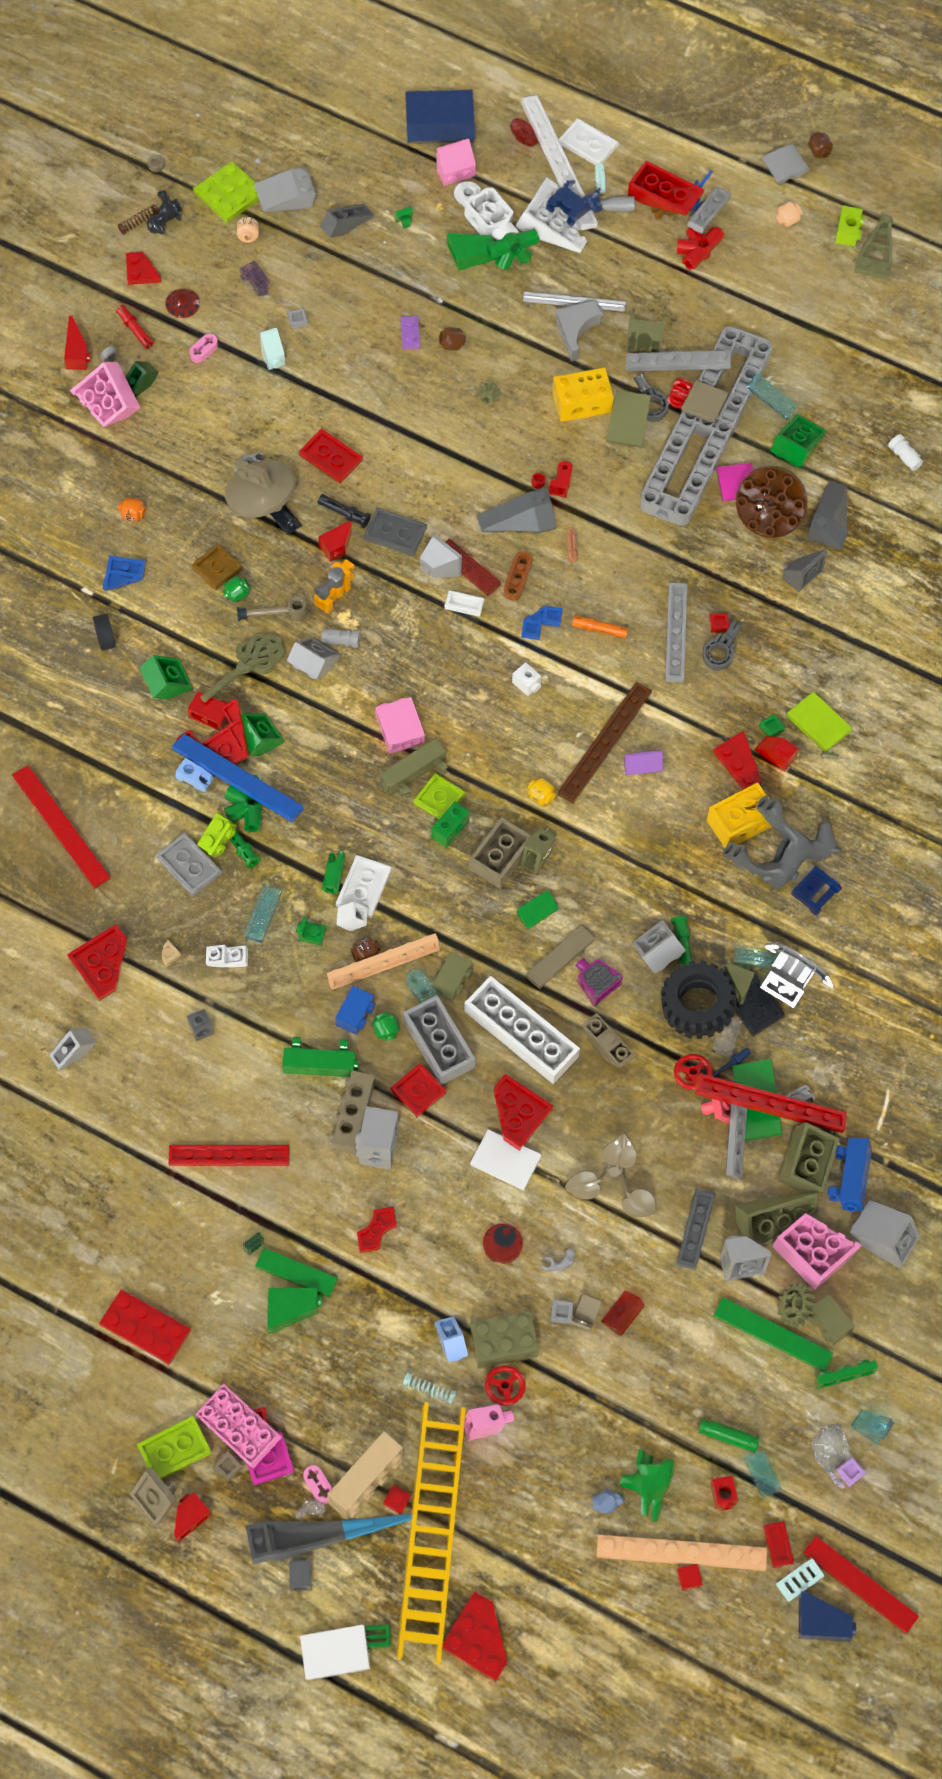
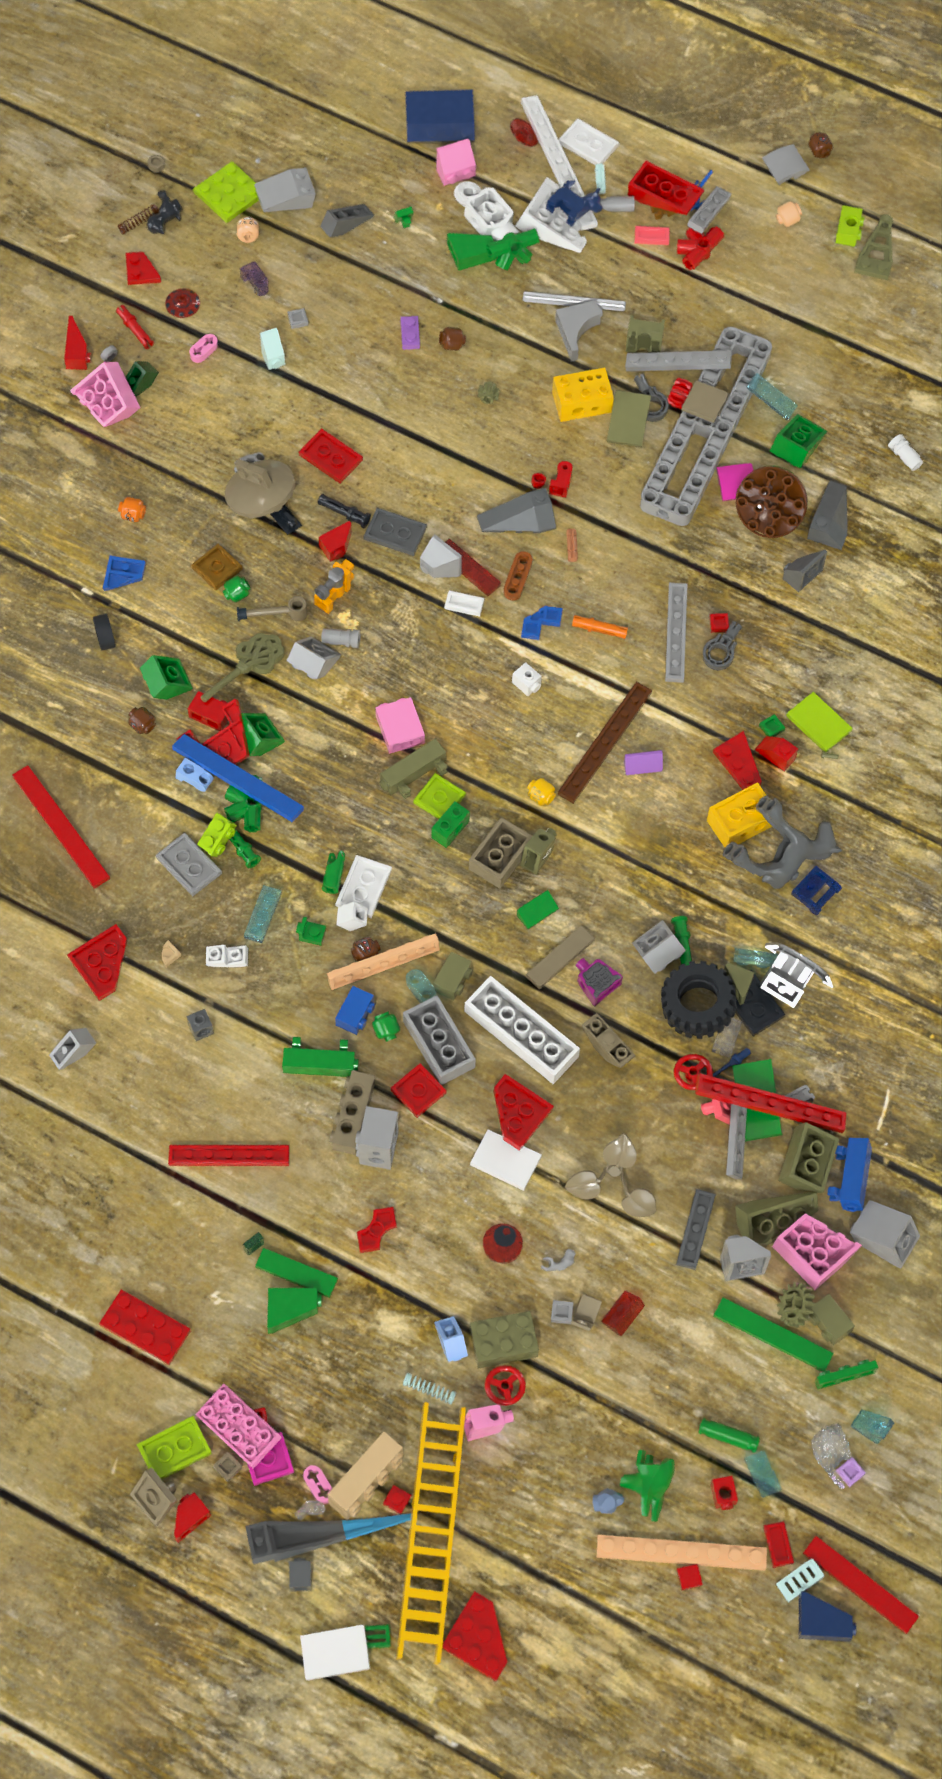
none -> reddish brown head [128,707,156,734]
none -> coral tile [635,226,670,245]

